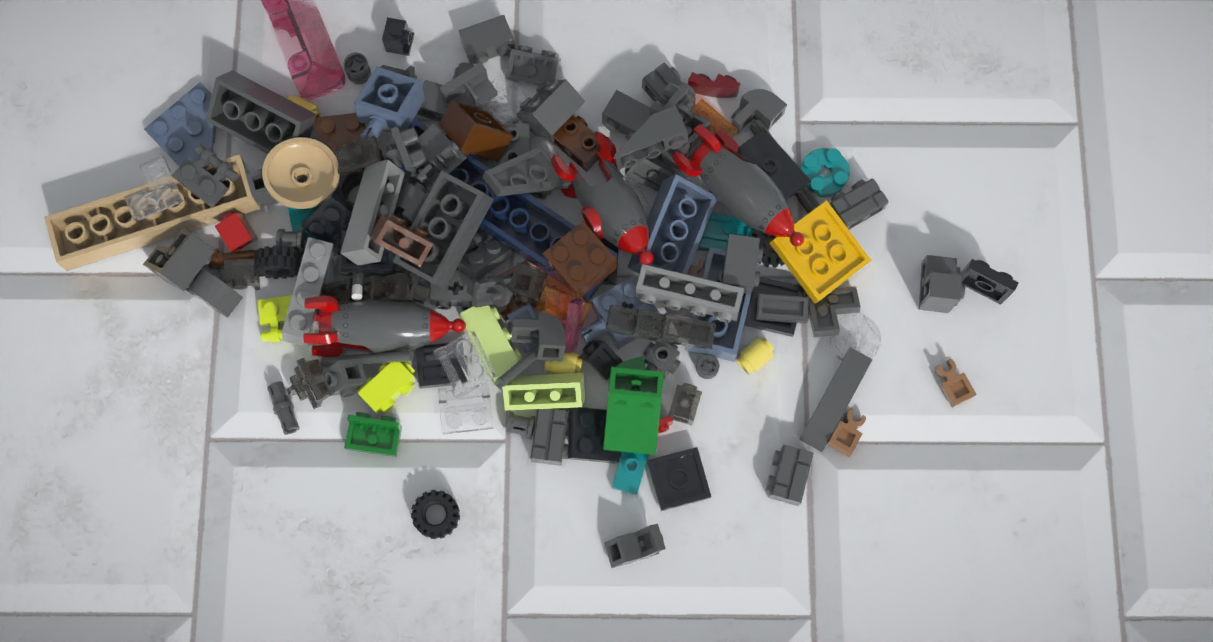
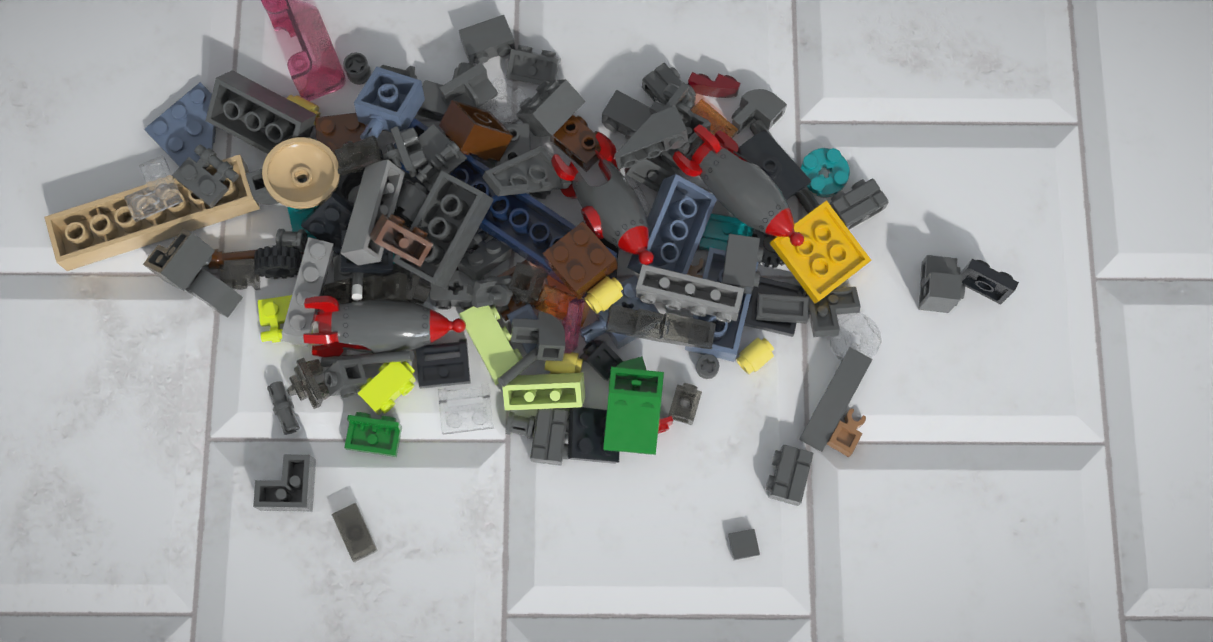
red brick [215,211,258,252] -> none
black brick [382,17,415,56] -> none
black tyre [411,490,460,539] -> none
clear plate [433,331,496,398] -> none
dark grey brick [604,524,666,568] -> none
teal plate [612,452,648,496] -> none
dark grey brick [643,338,681,379] -> none
black plate [647,447,712,511] -> none
medium nougat plate [935,359,977,408] -> none
none -> dark grey brick [253,454,316,512]
none -> clear smoke plate [332,503,378,563]
none -> light yellow brick [584,276,623,314]
none -> dark grey tile [728,529,760,560]

